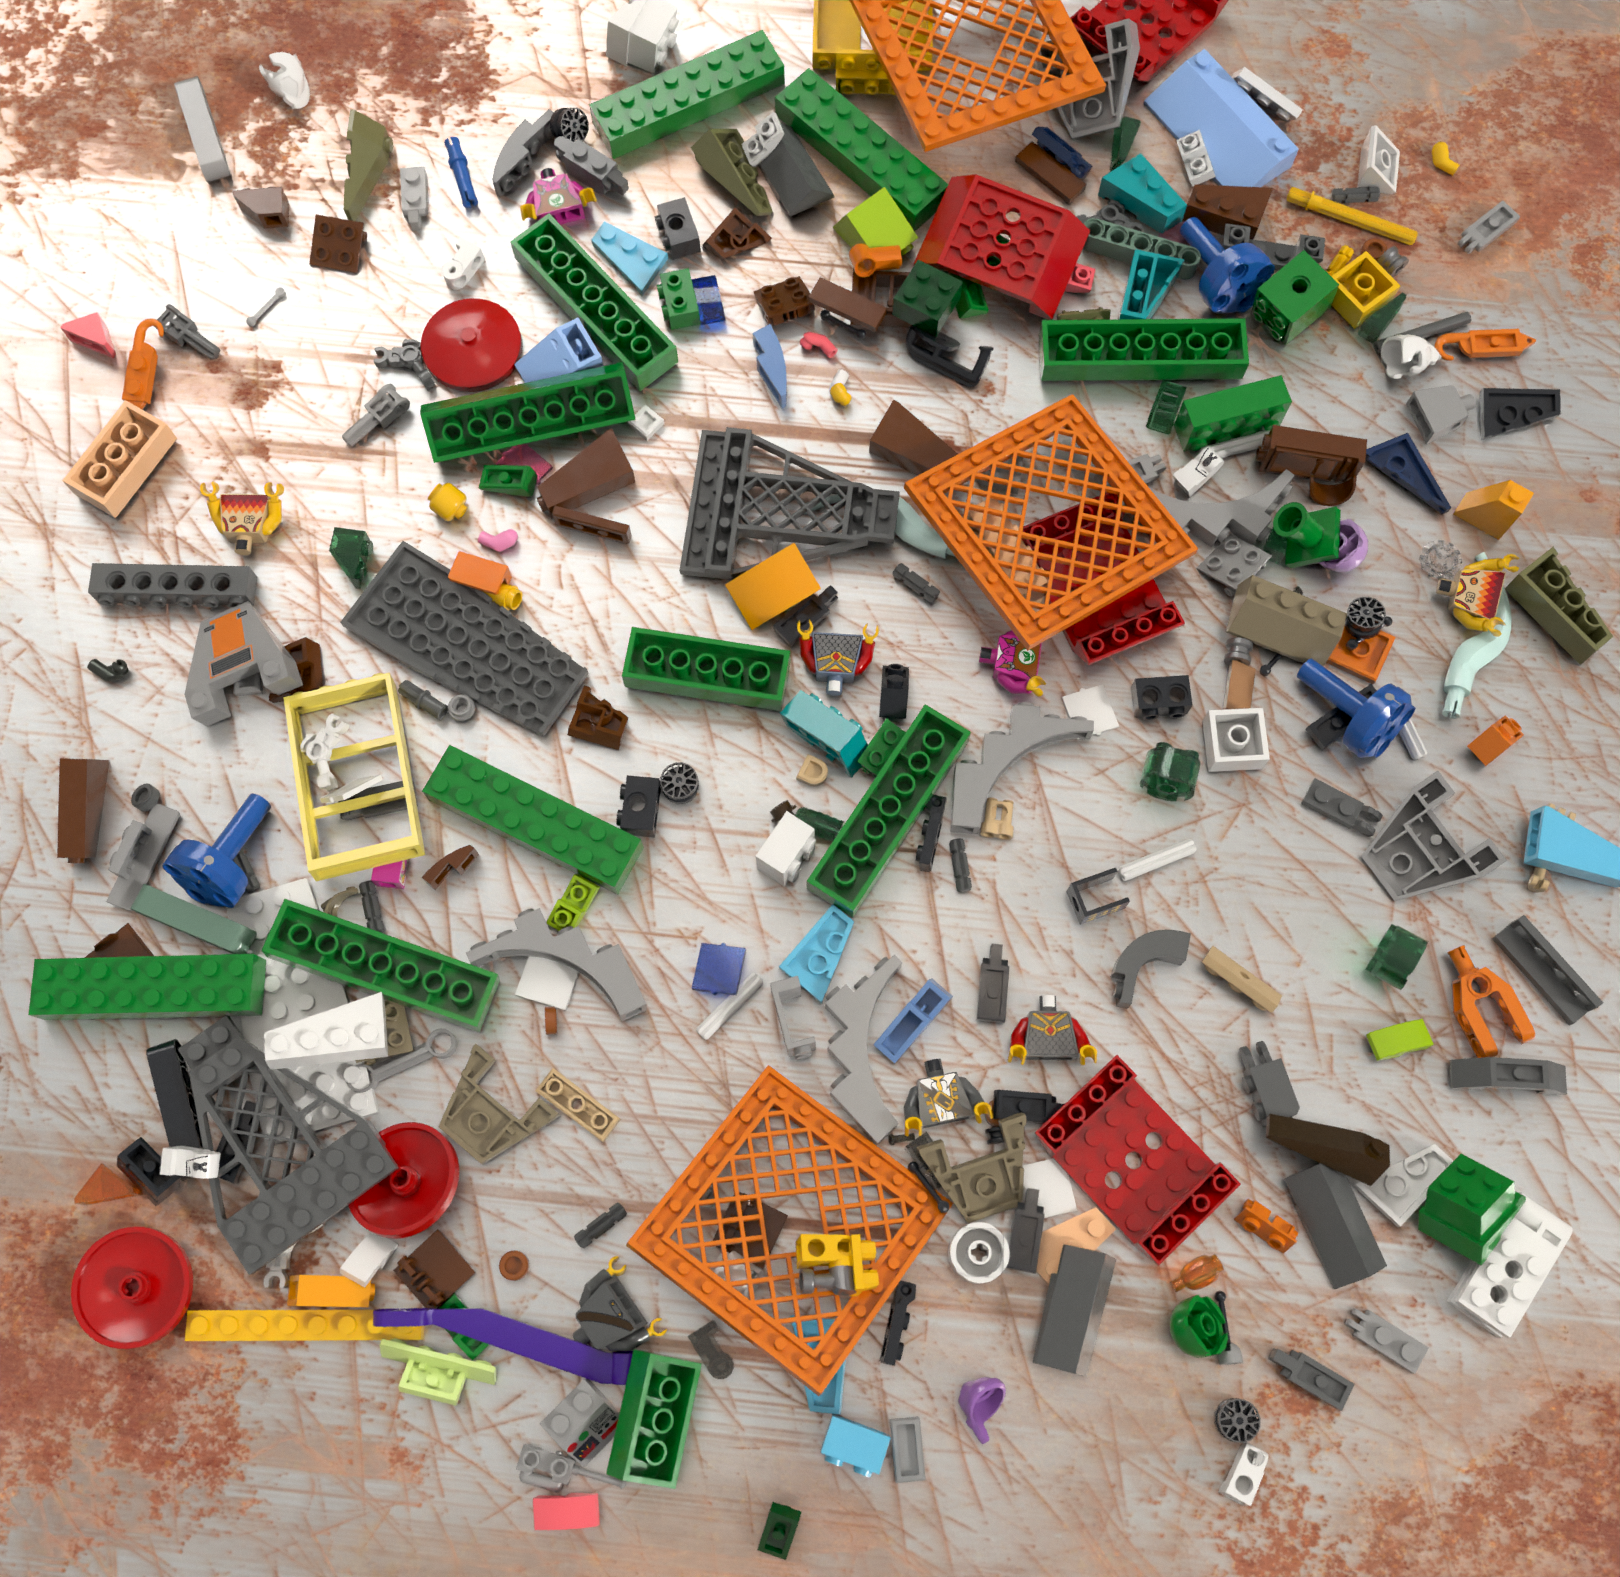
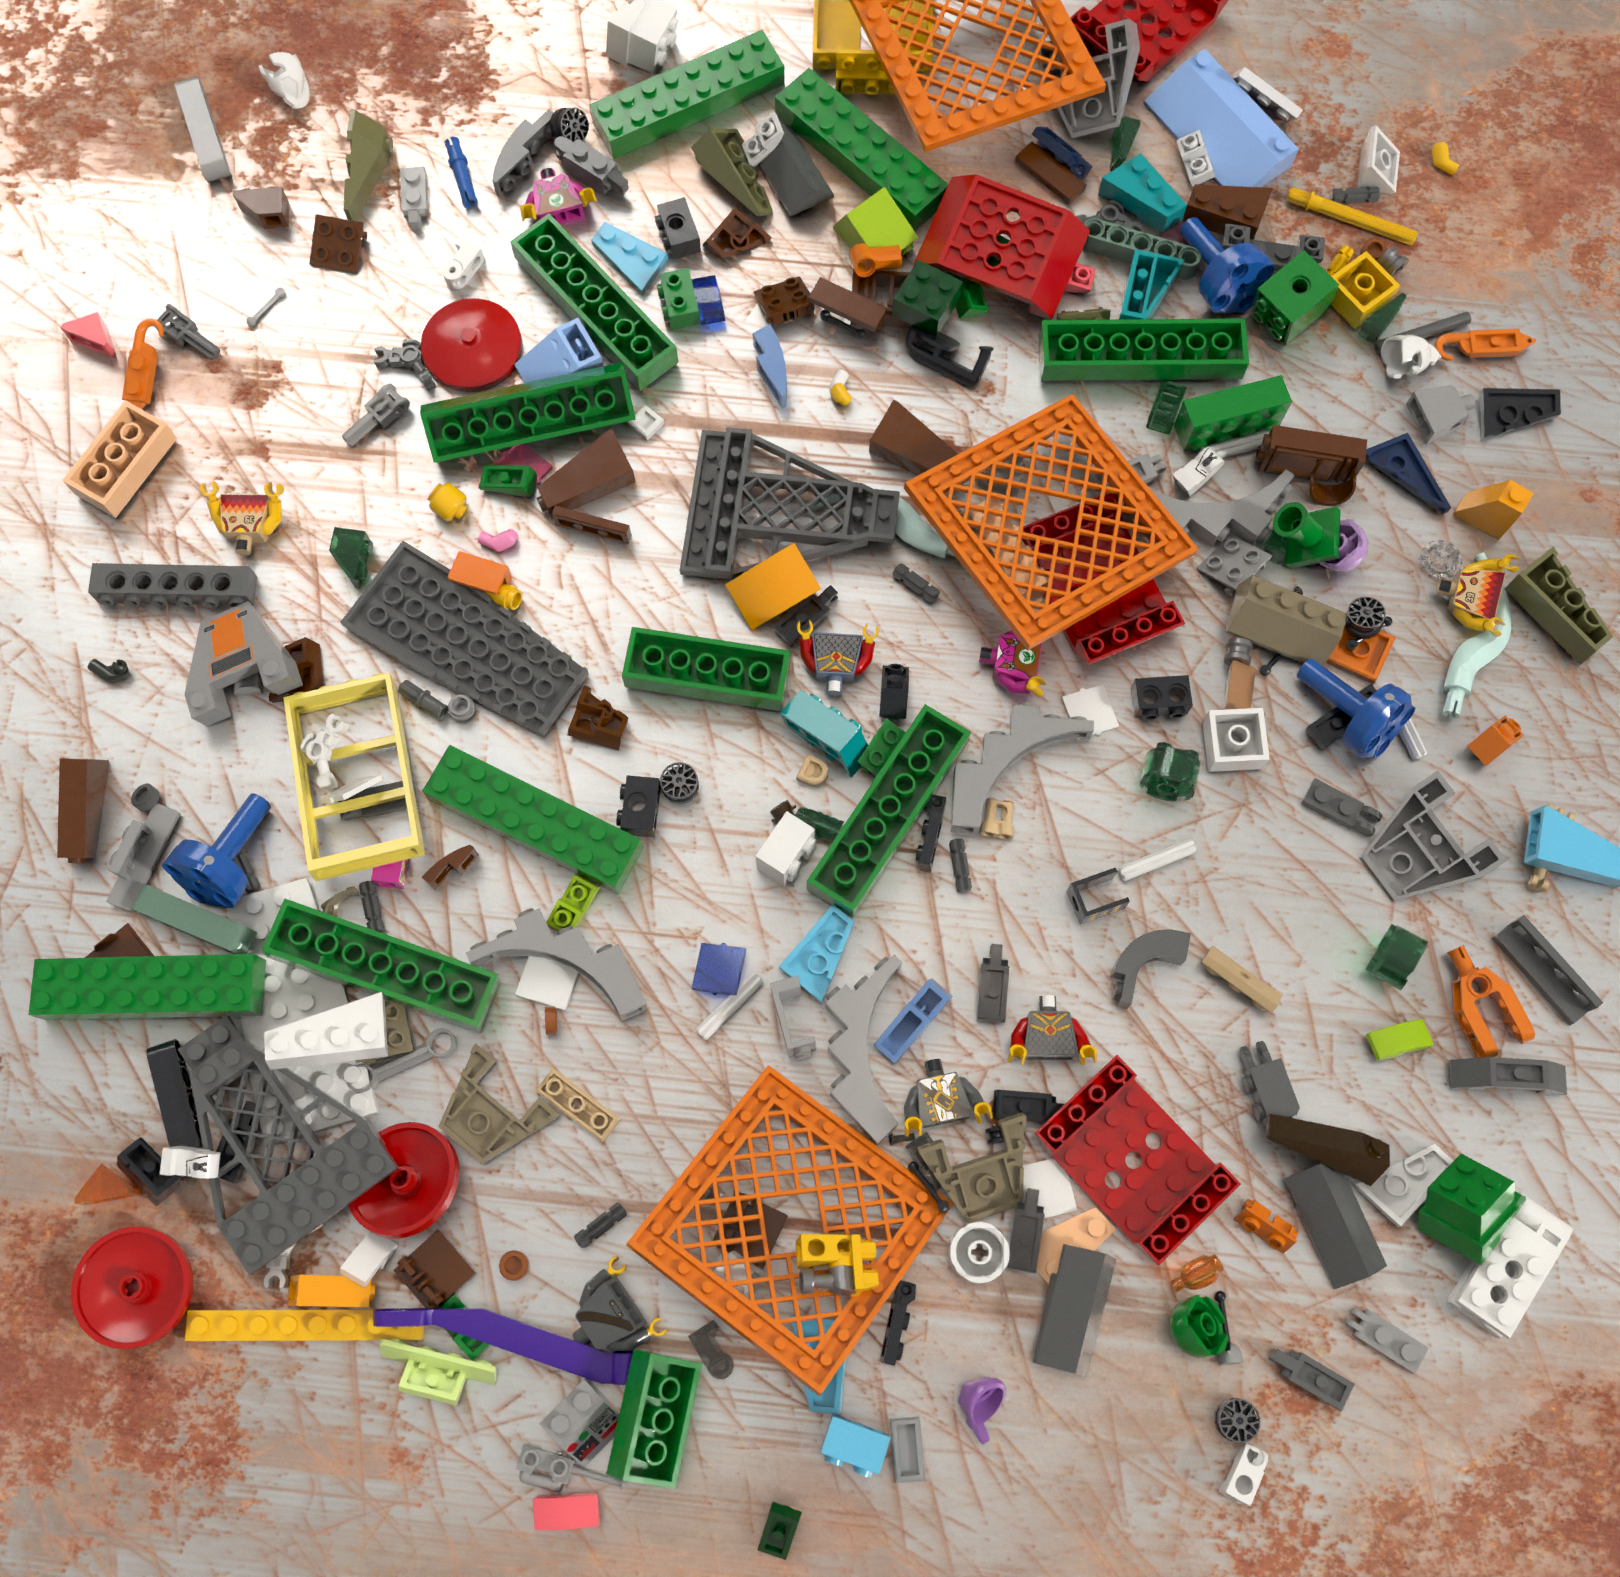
coral arm [800,332,838,358] -> none
light grey hinge [1457,201,1520,254] -> none

